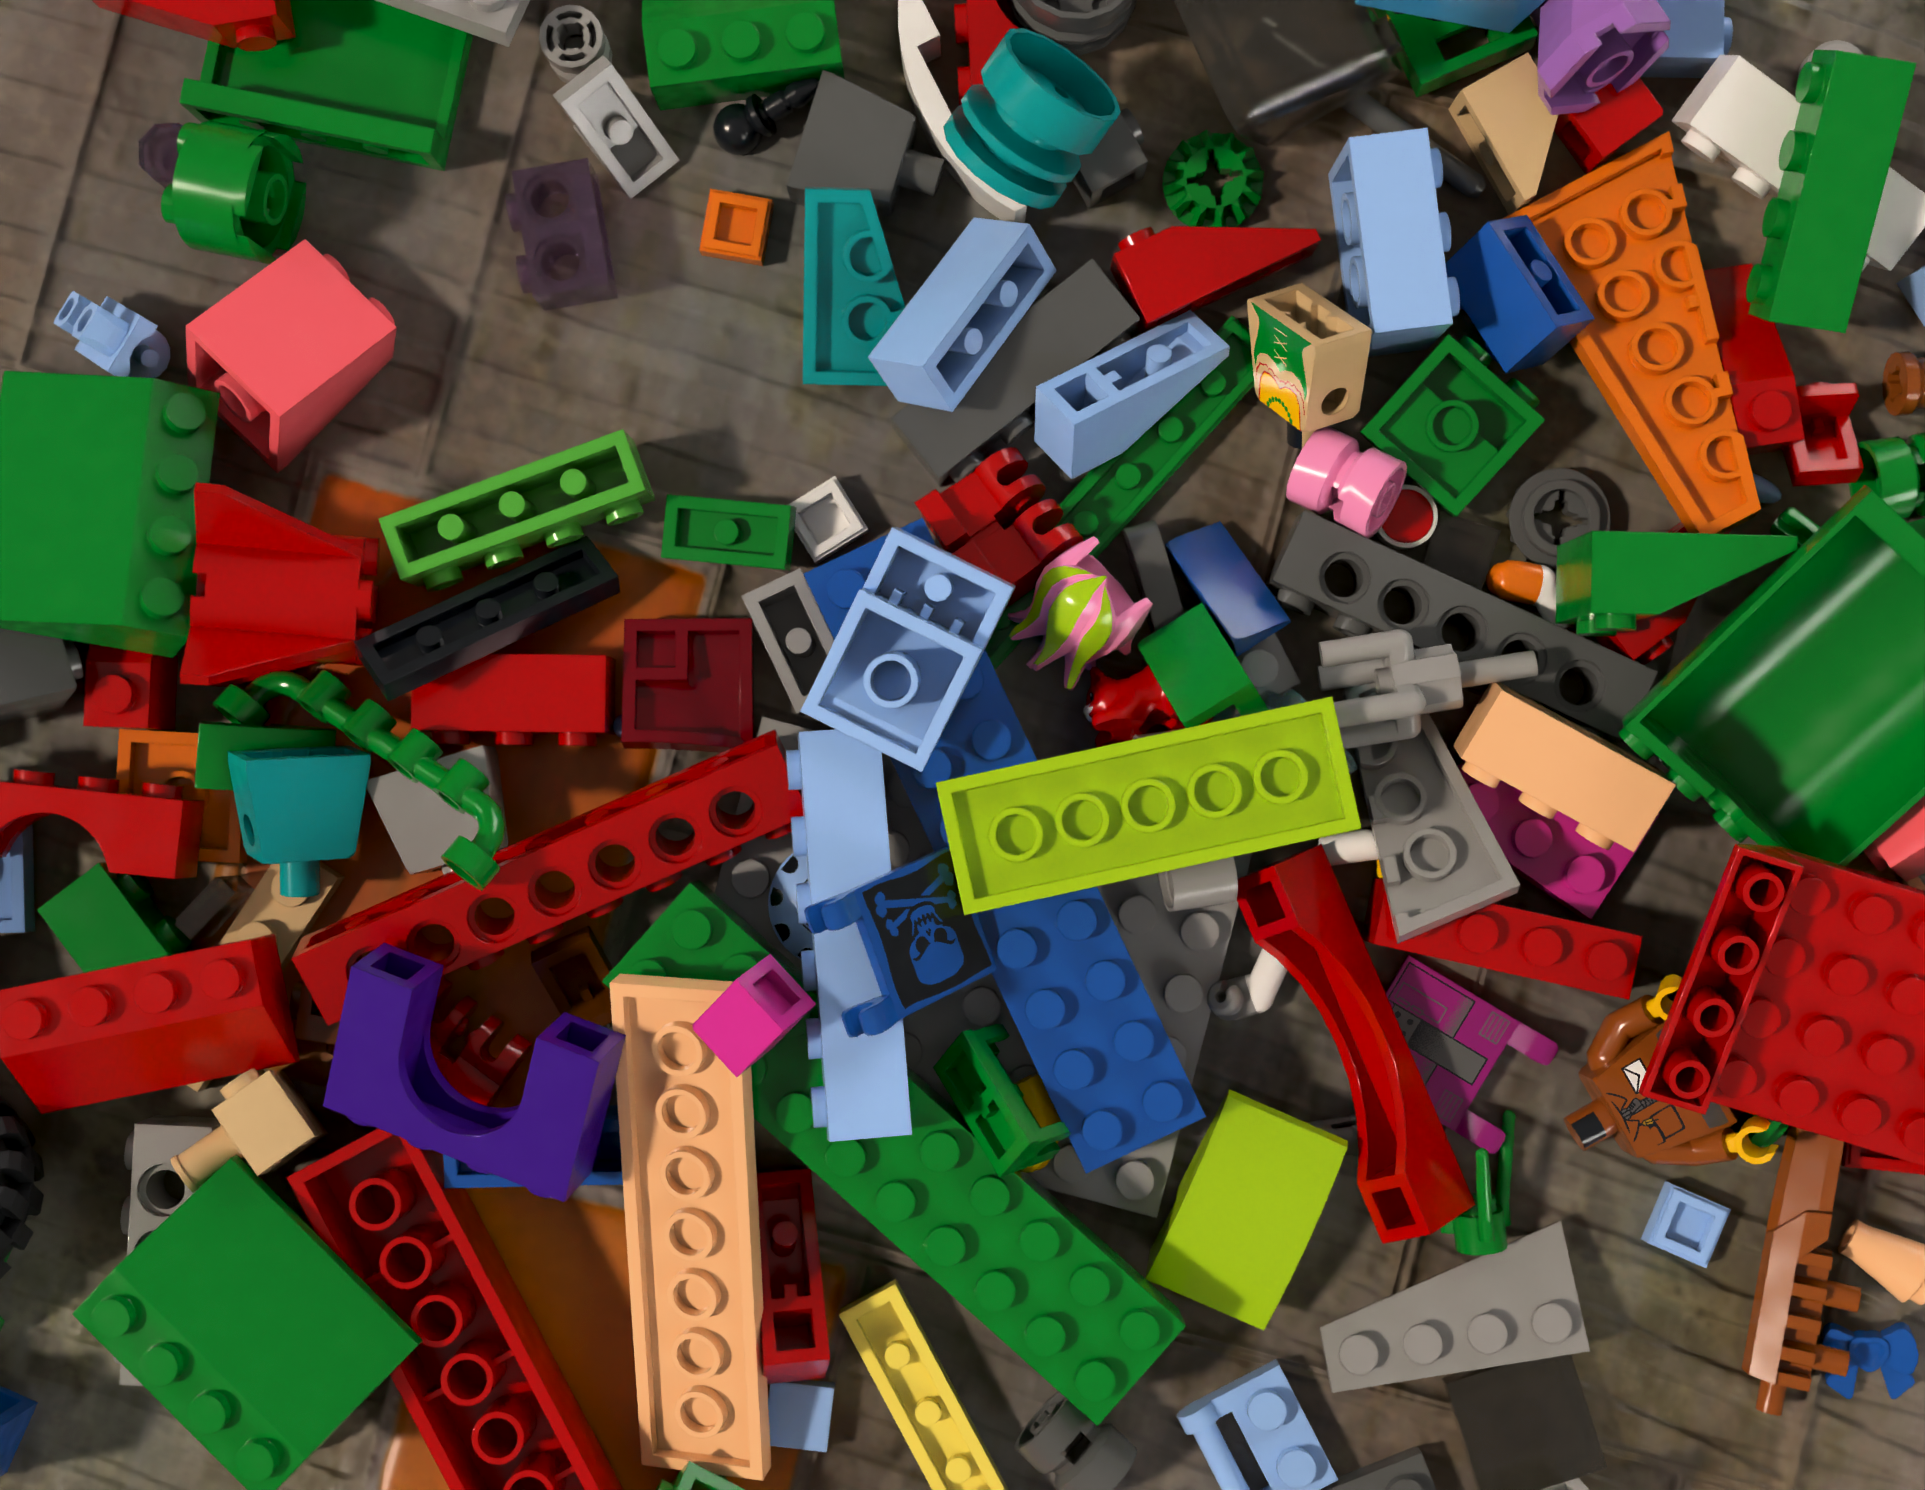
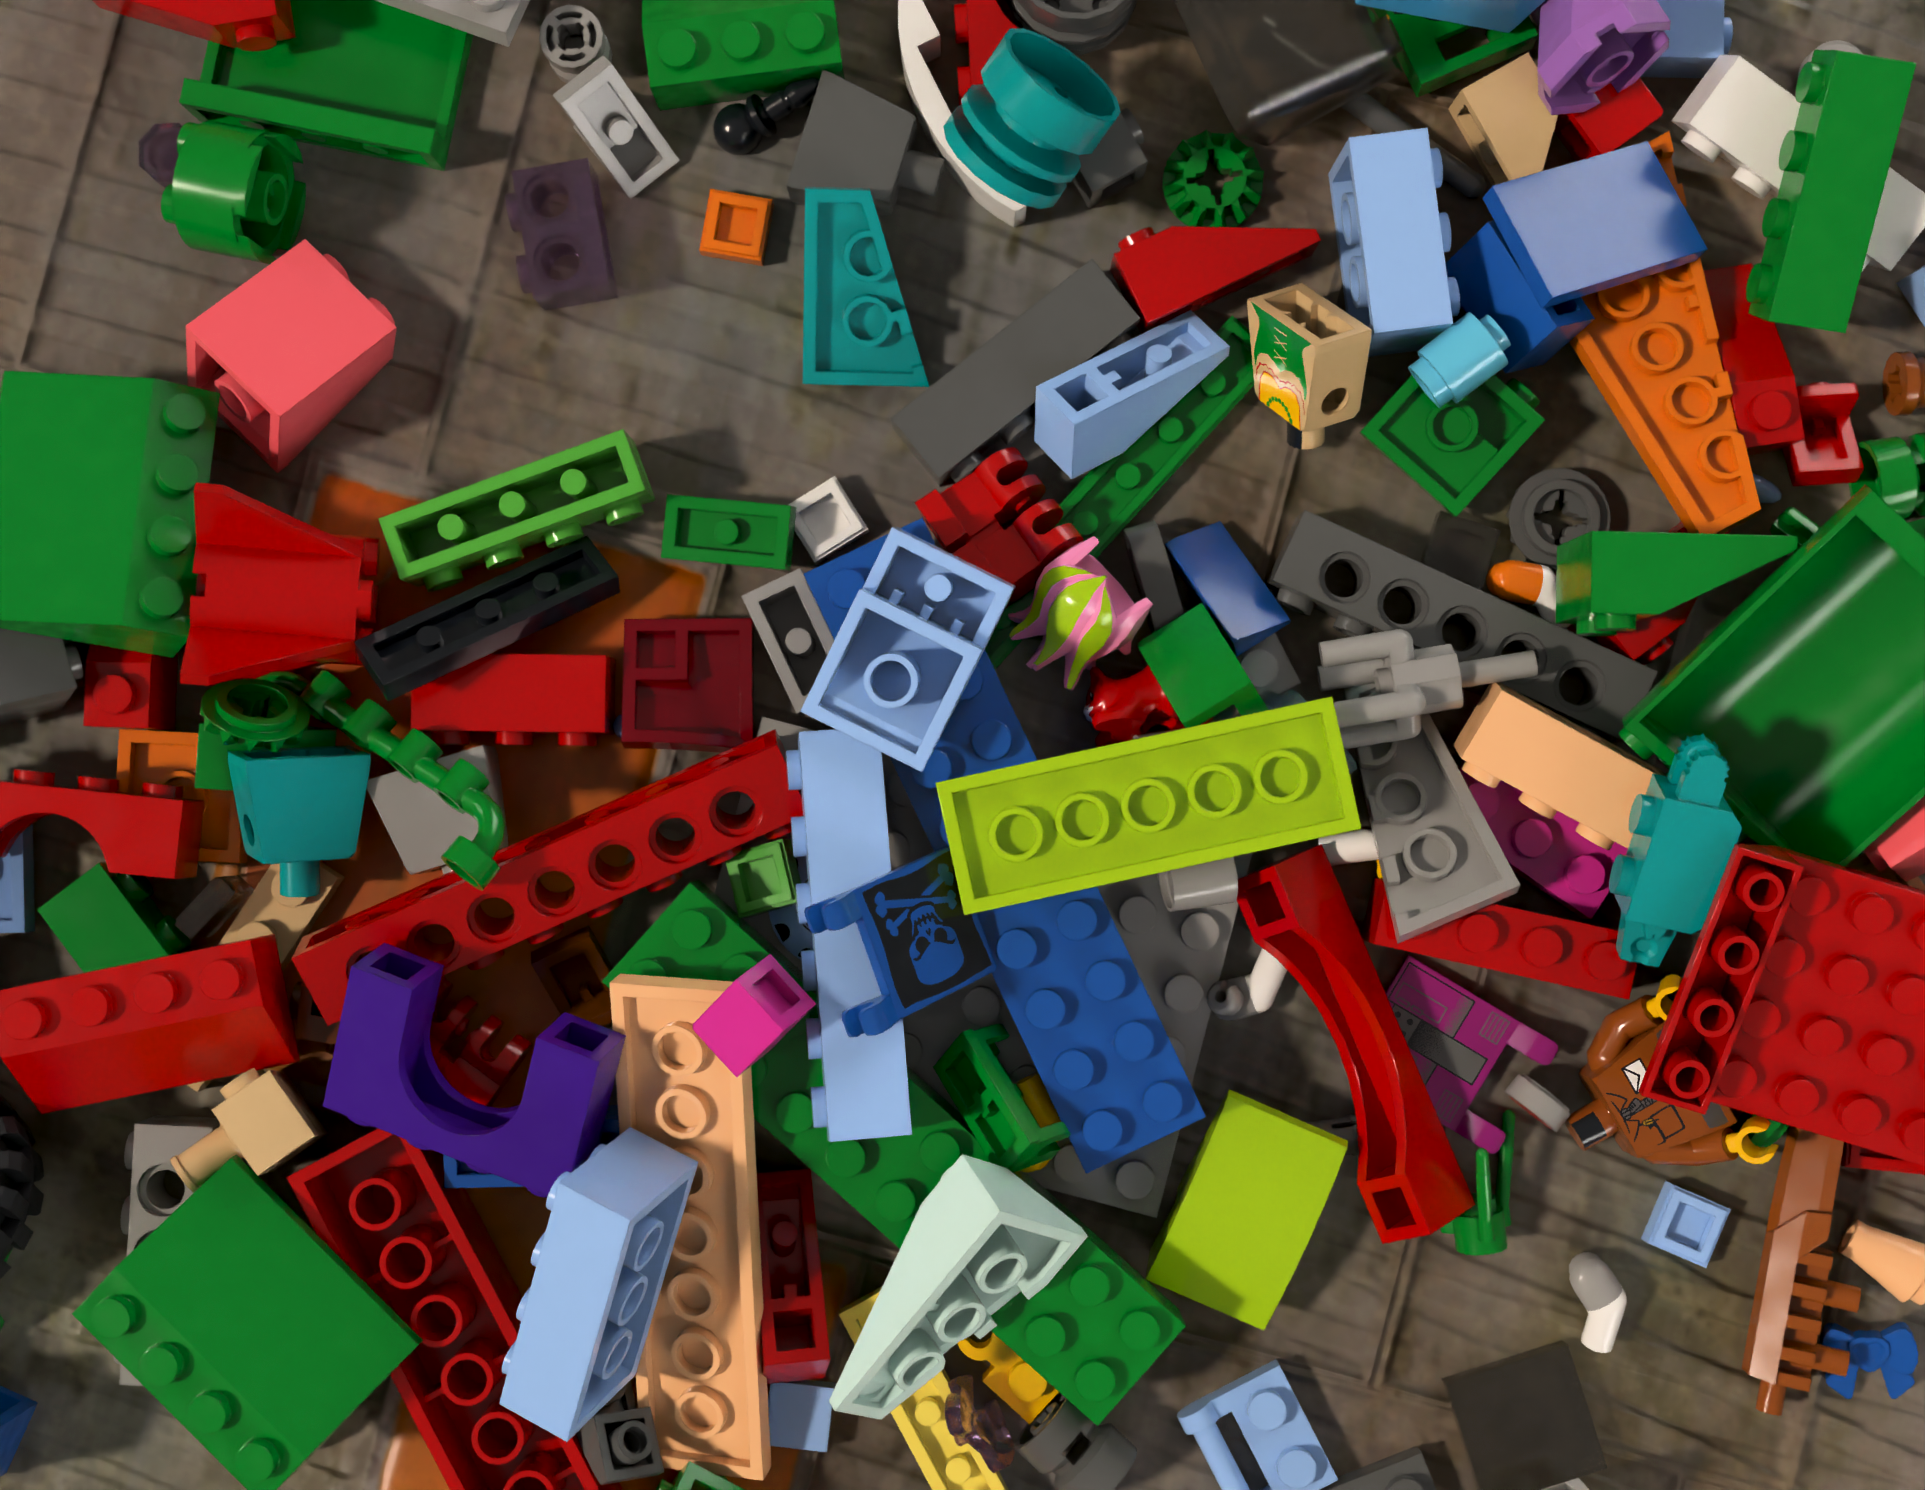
light blue hips [53,291,170,378] -> none
light blue brick [868,217,1057,412] -> none
bright pink wheel [1286,426,1407,538] -> none
light grey wing [1319,1221,1590,1393] -> none
red tile [1375,485,1438,550] -> none
none -> green gear [200,678,310,753]
none -> light blue brick [499,1127,698,1442]
none -> dark grey slope [576,1380,664,1485]
none -> bright green tile [726,839,801,918]
none -> light aqua wedge [829,1154,1088,1420]
none -> piece [945,1374,1015,1473]
none -> yellow plate [957,1332,1059,1425]
none -> medium azure brick [1408,312,1511,408]
none -> tile [1482,141,1708,309]
none -> light grey tile [1504,1074,1571,1132]
none -> arm [1569,1252,1627,1353]
none -> teal hinge [1609,733,1742,967]

